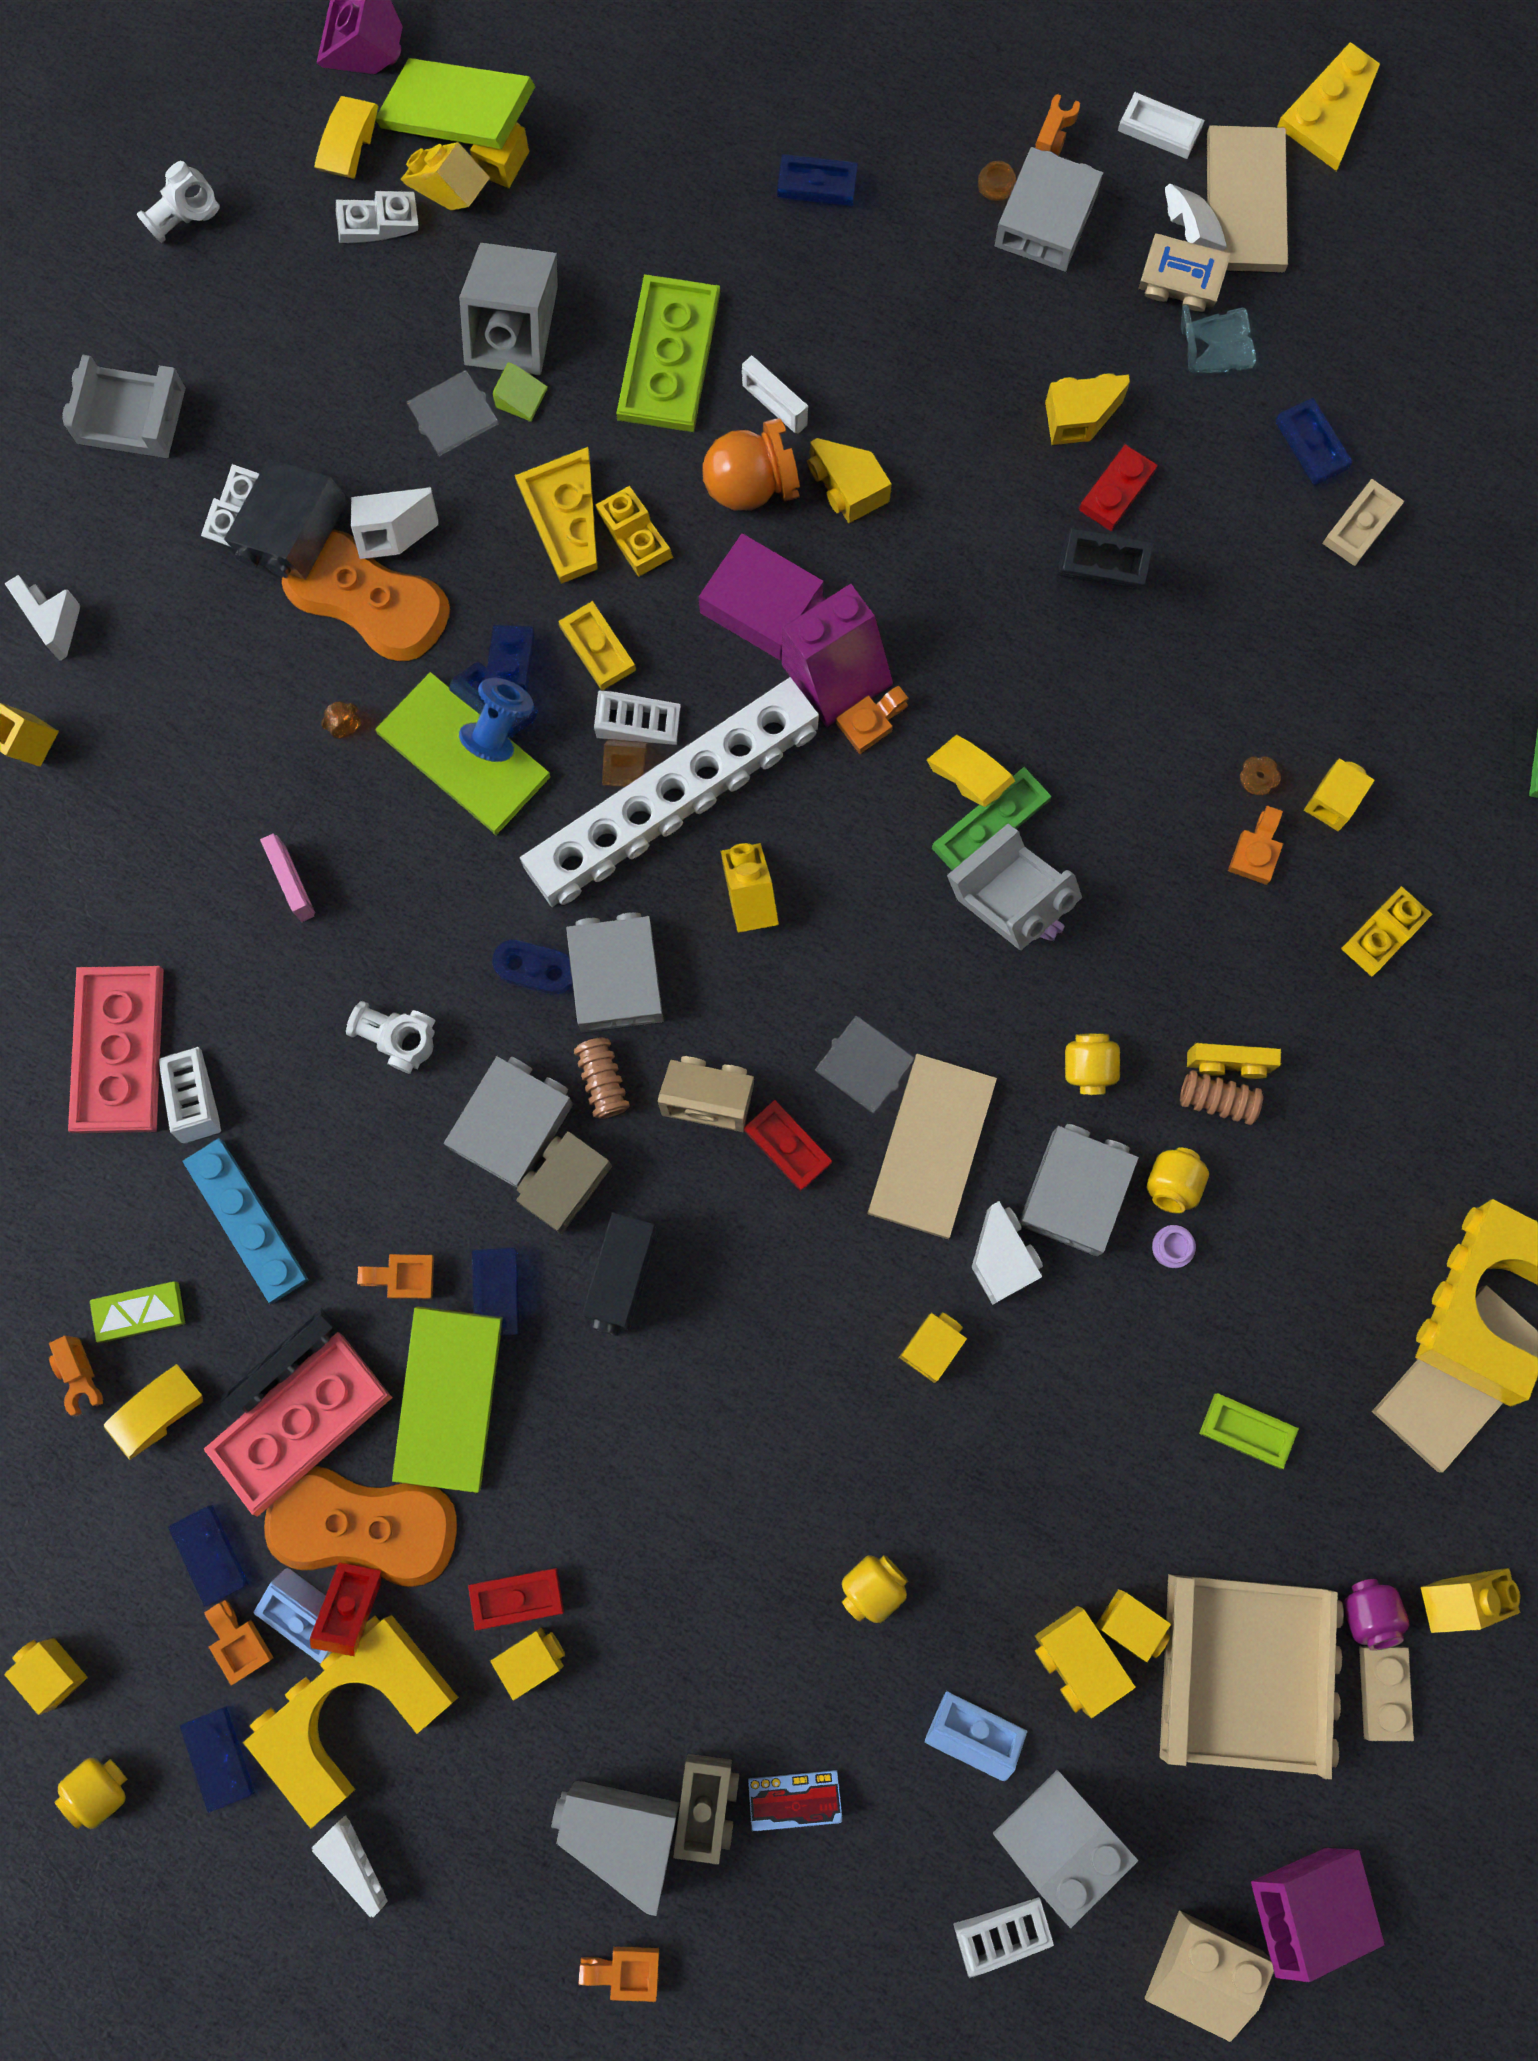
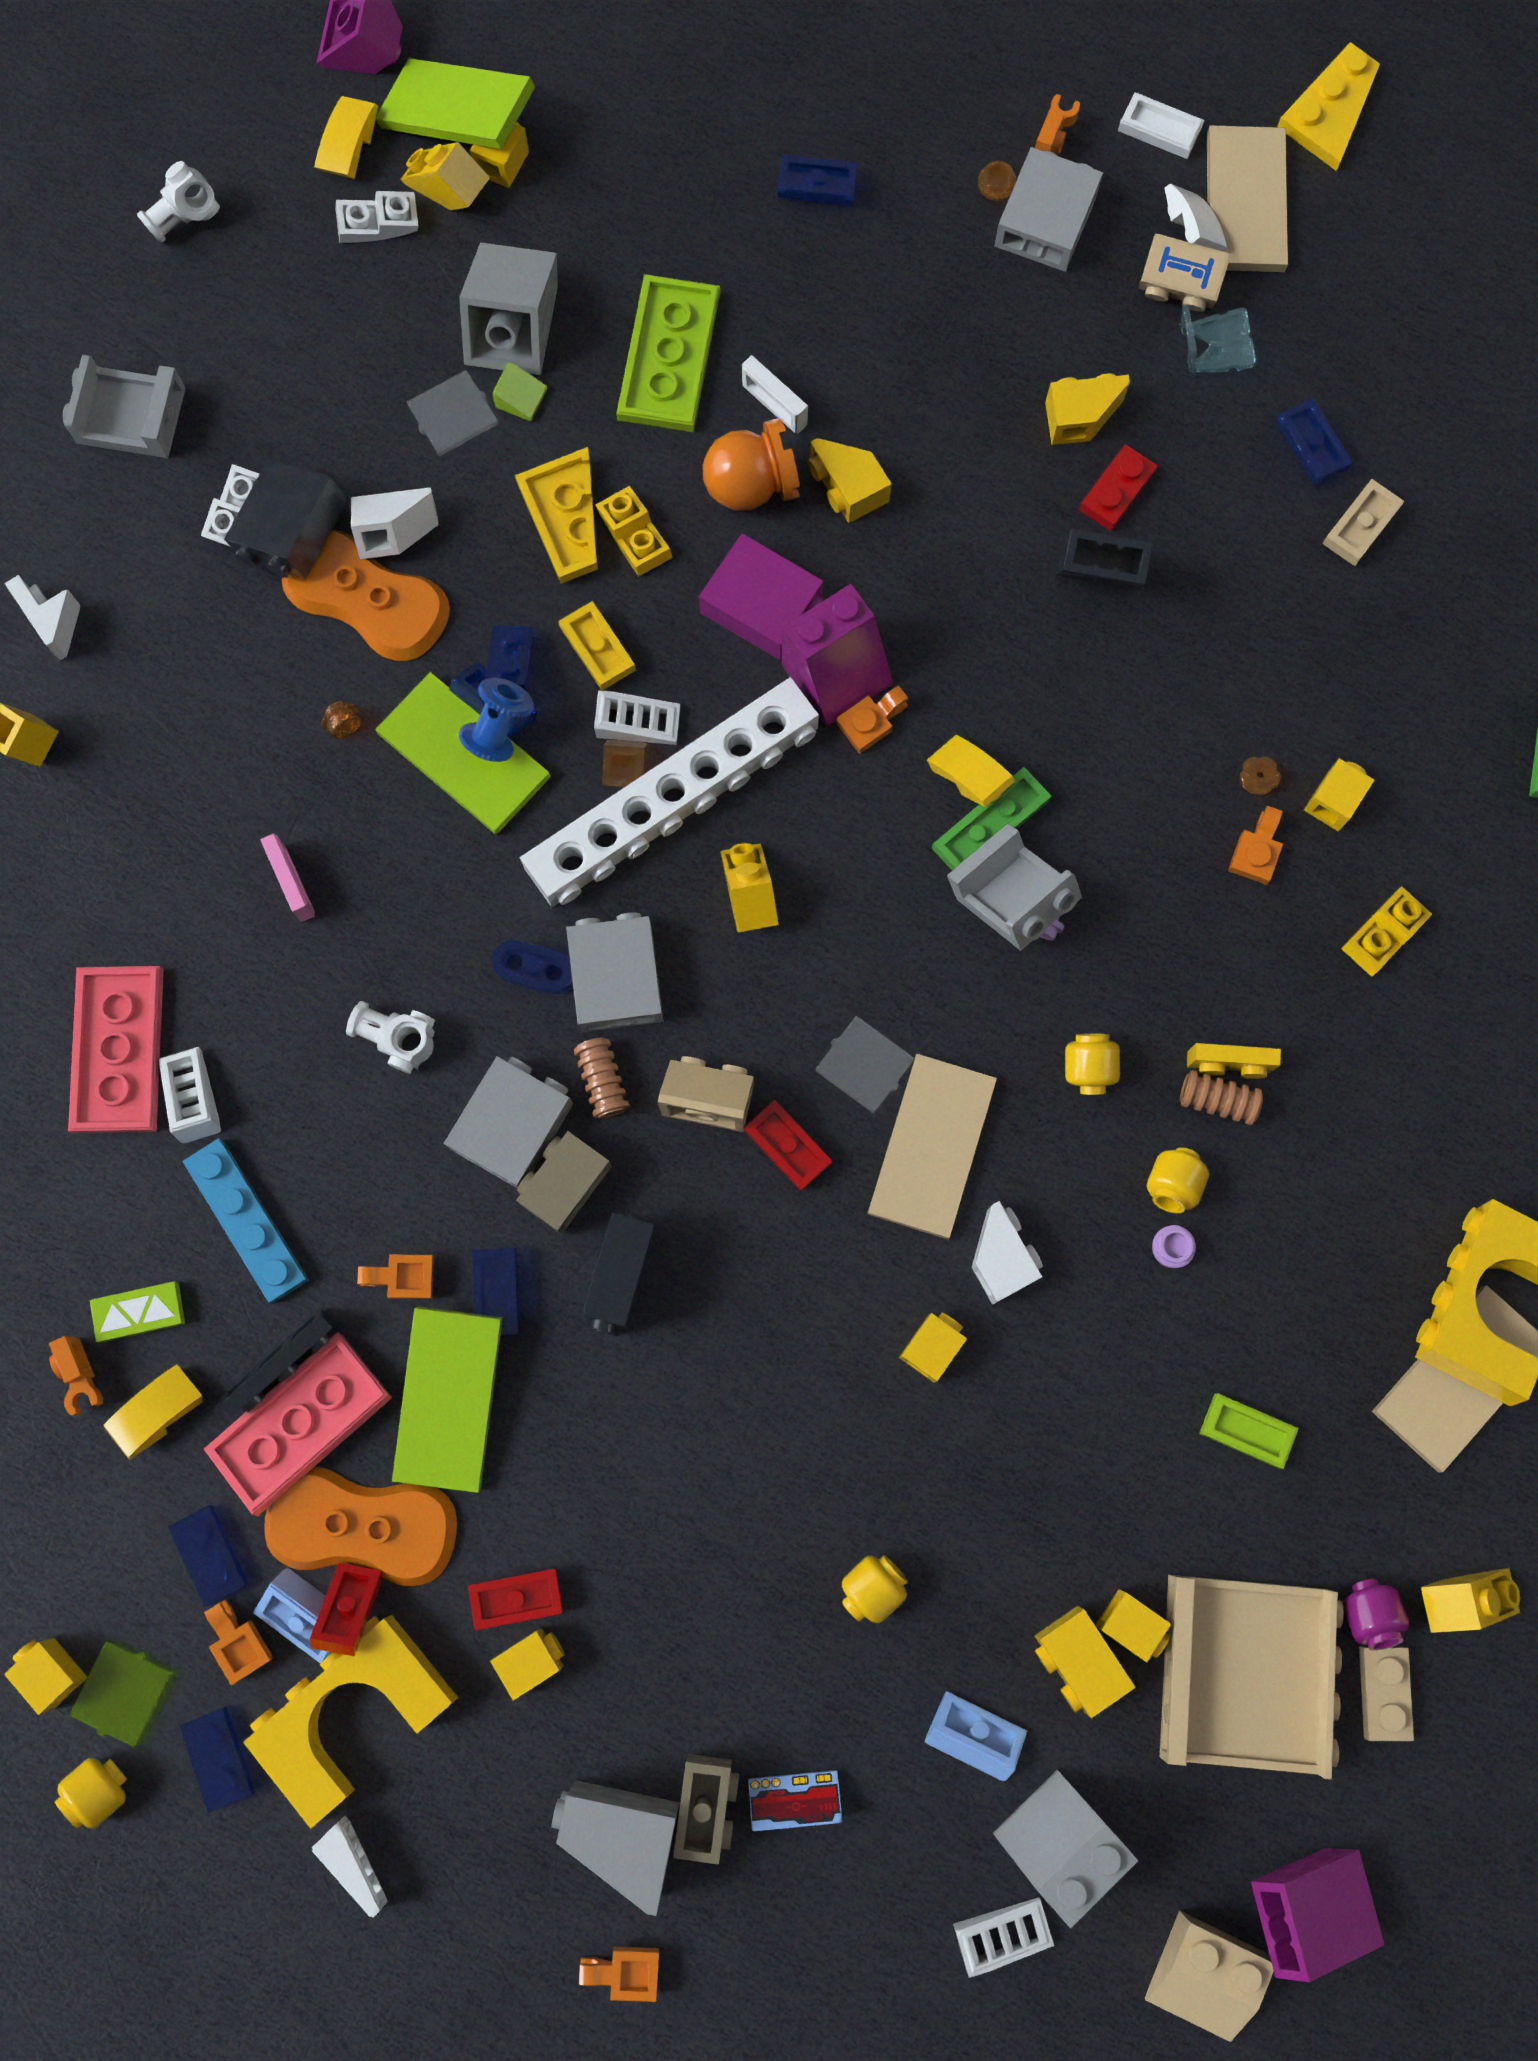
light grey brick [1019,1124,1139,1256] -> none
none -> clear neon green piece [69,1641,172,1747]

